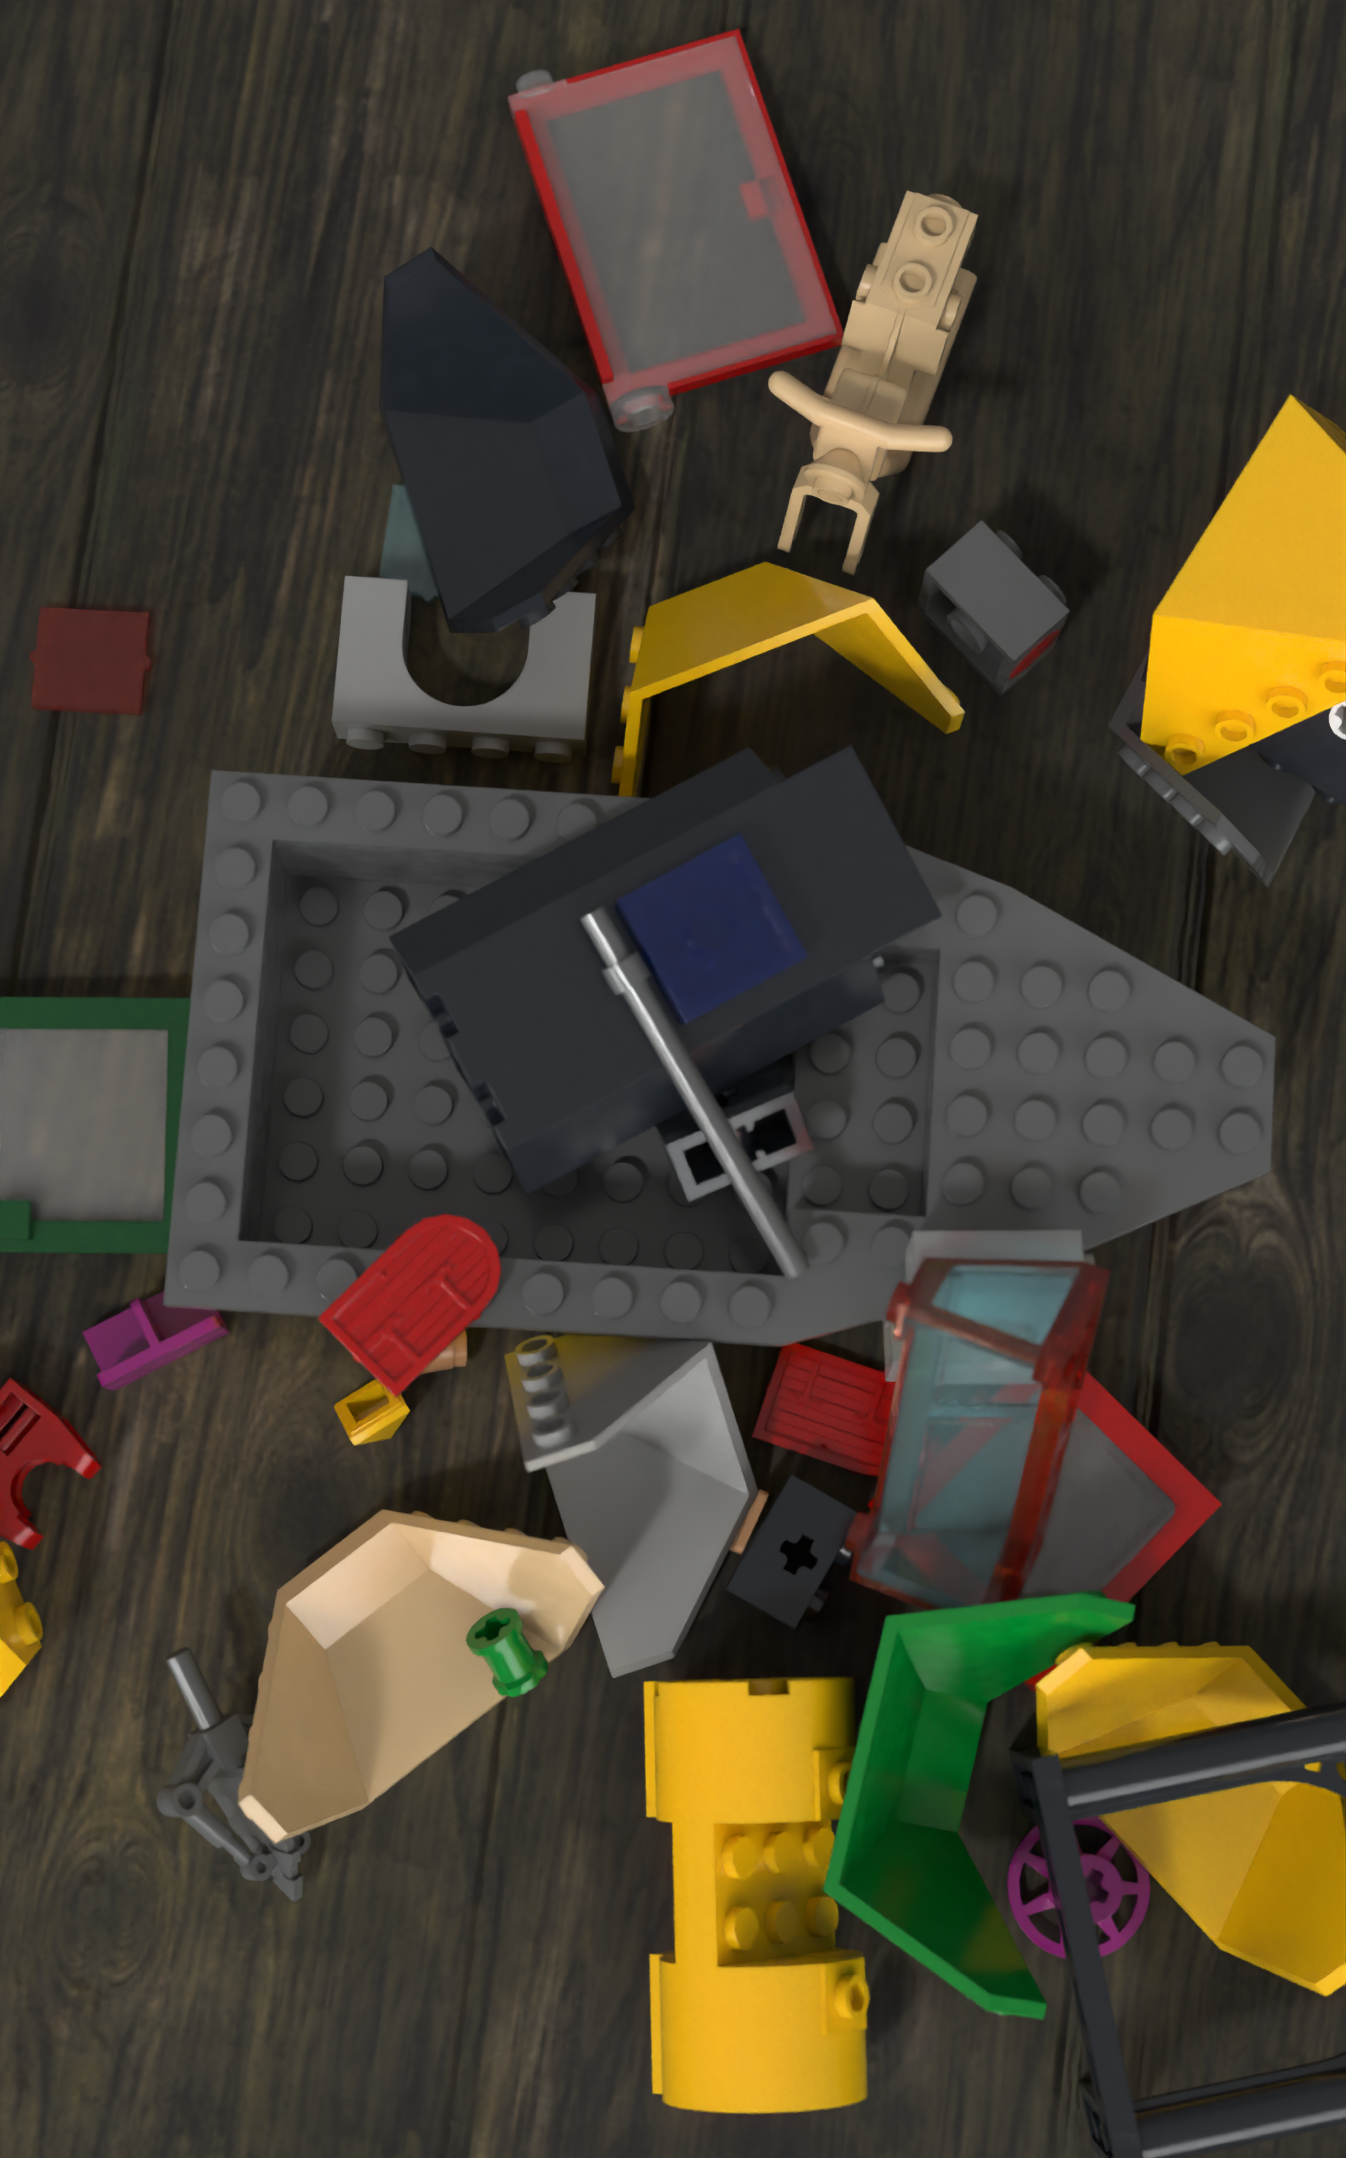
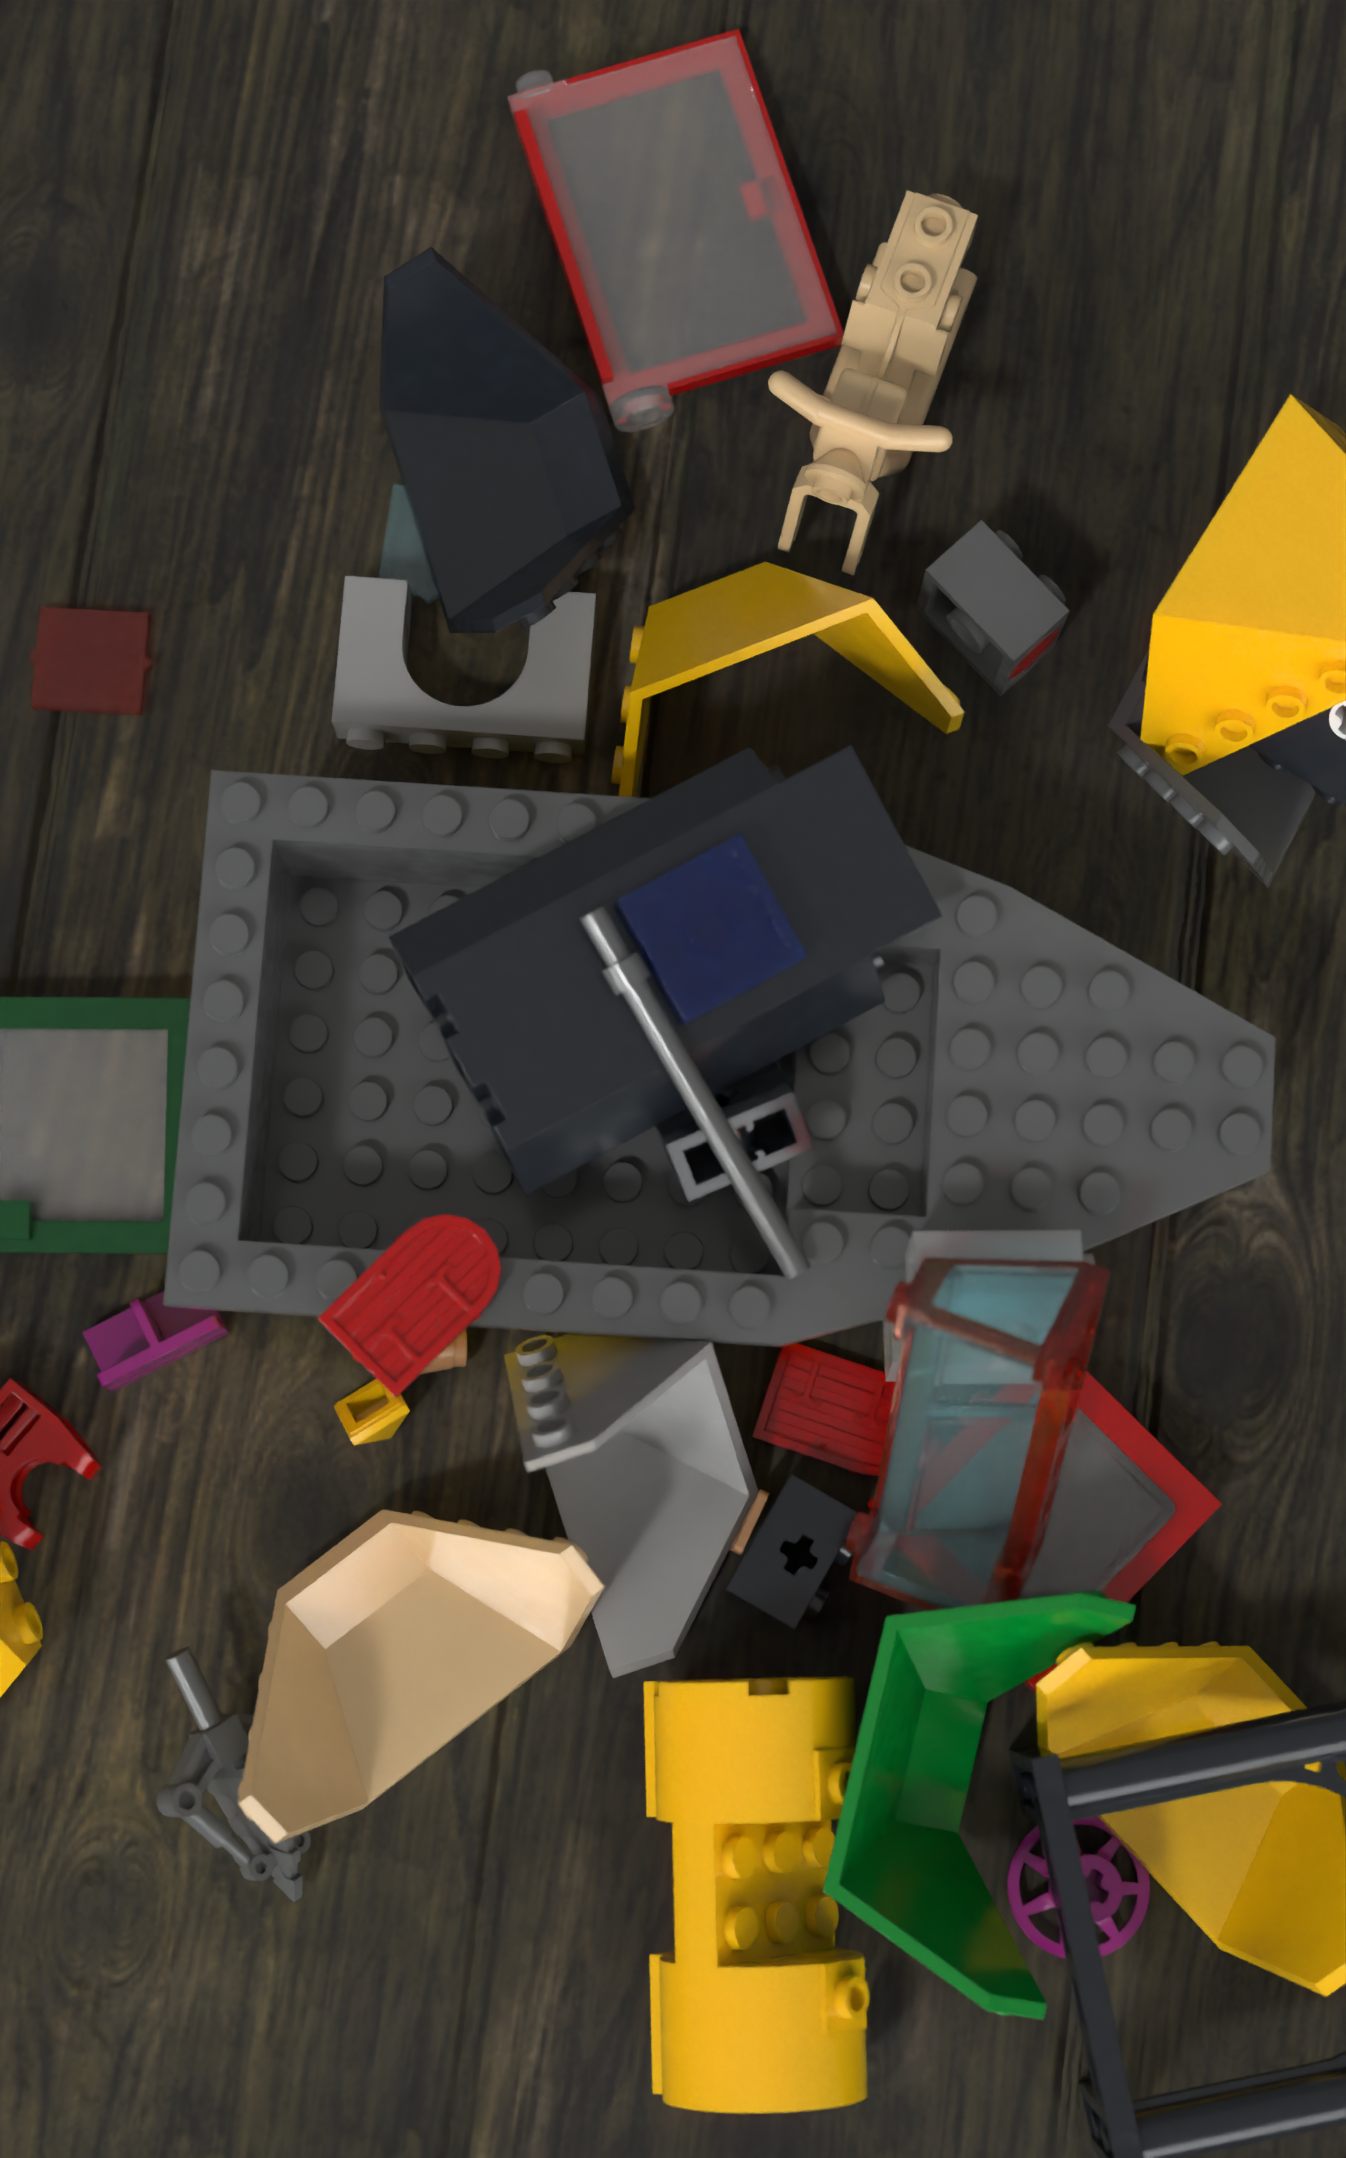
green bush [466,1608,549,1697] -> none

